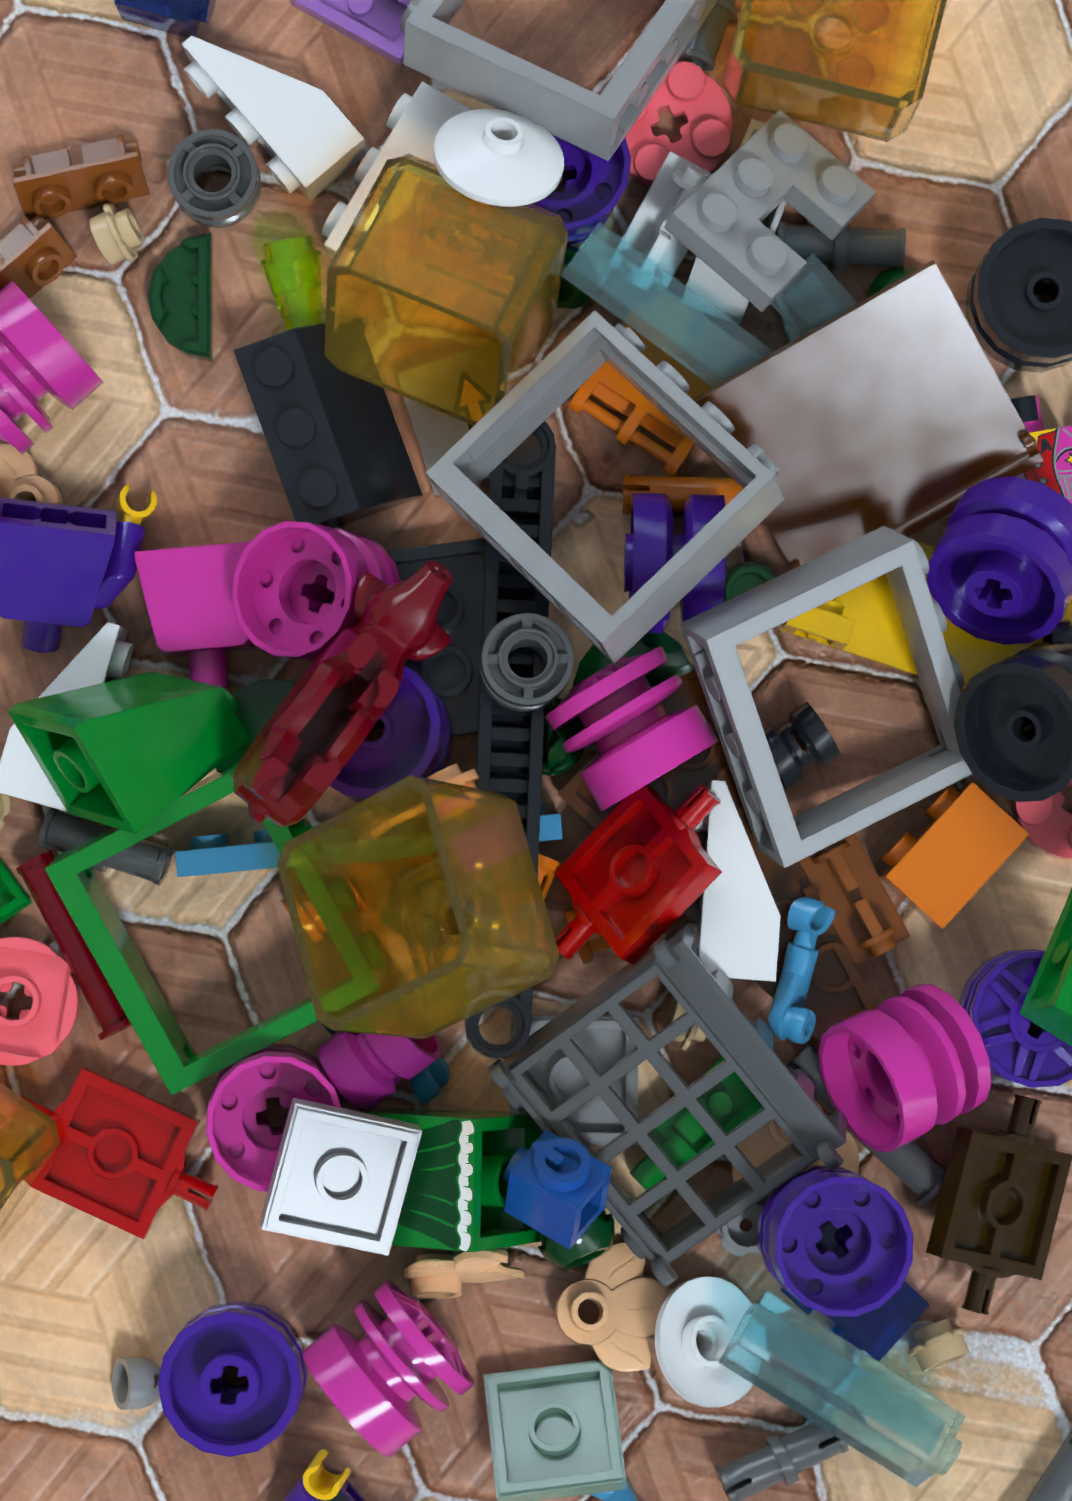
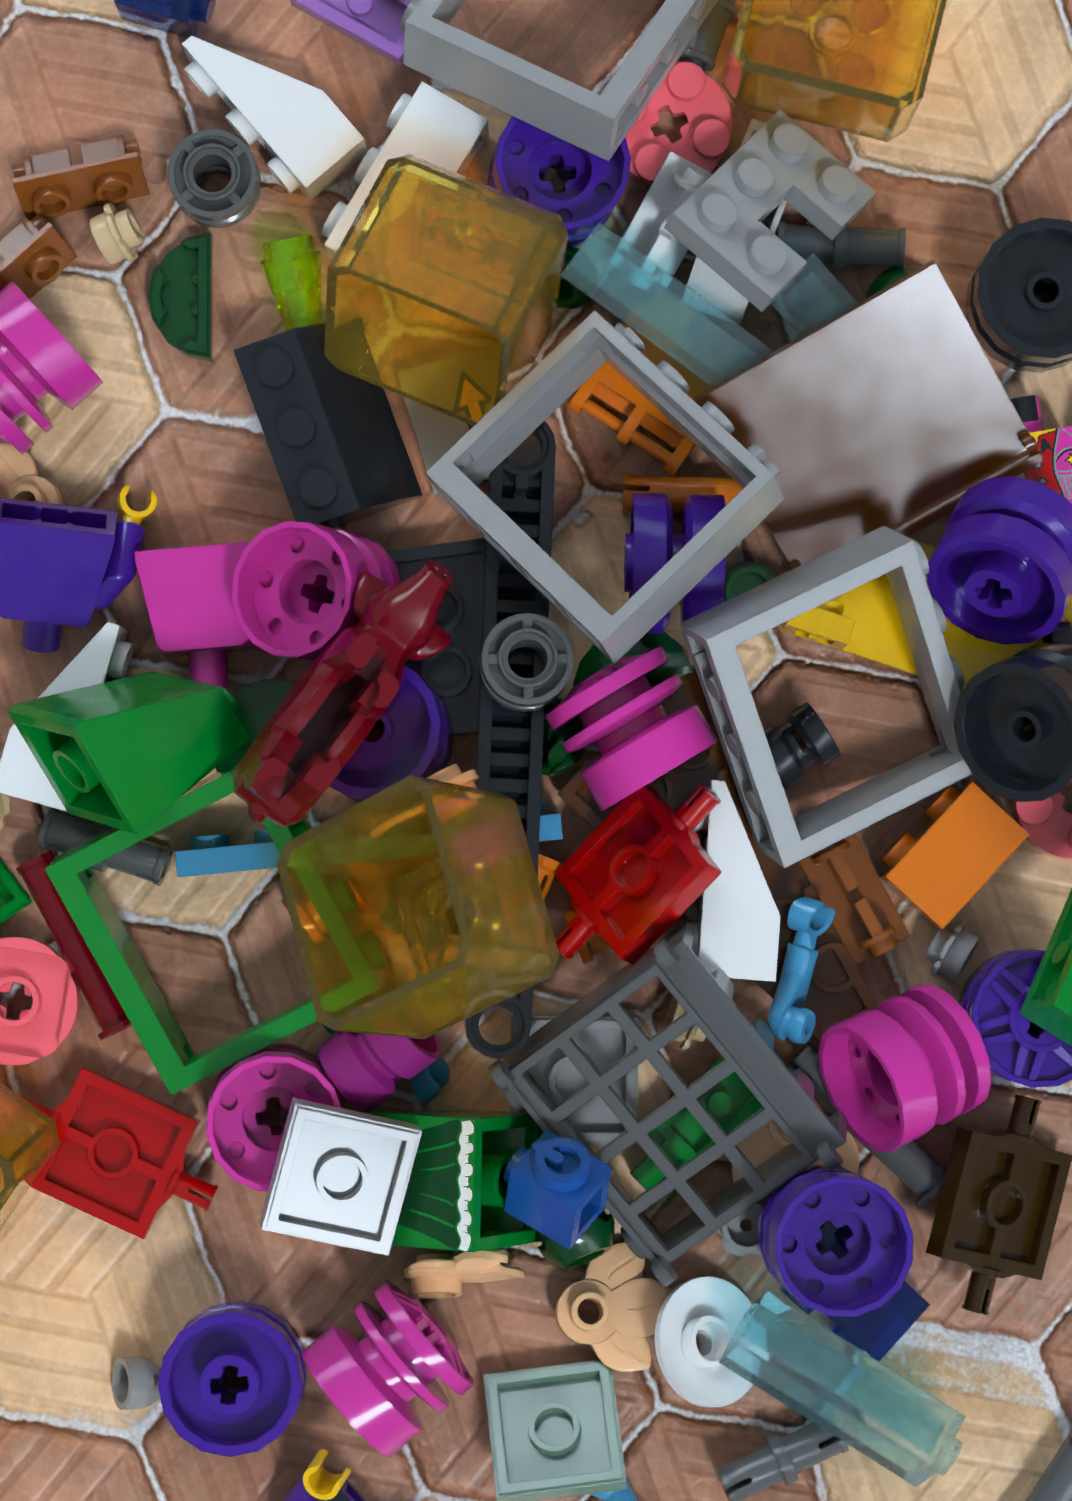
white dish [433,109,564,207] -> none
tan plate [908,1319,970,1372] -> none
none -> light grey plate [925,921,980,982]

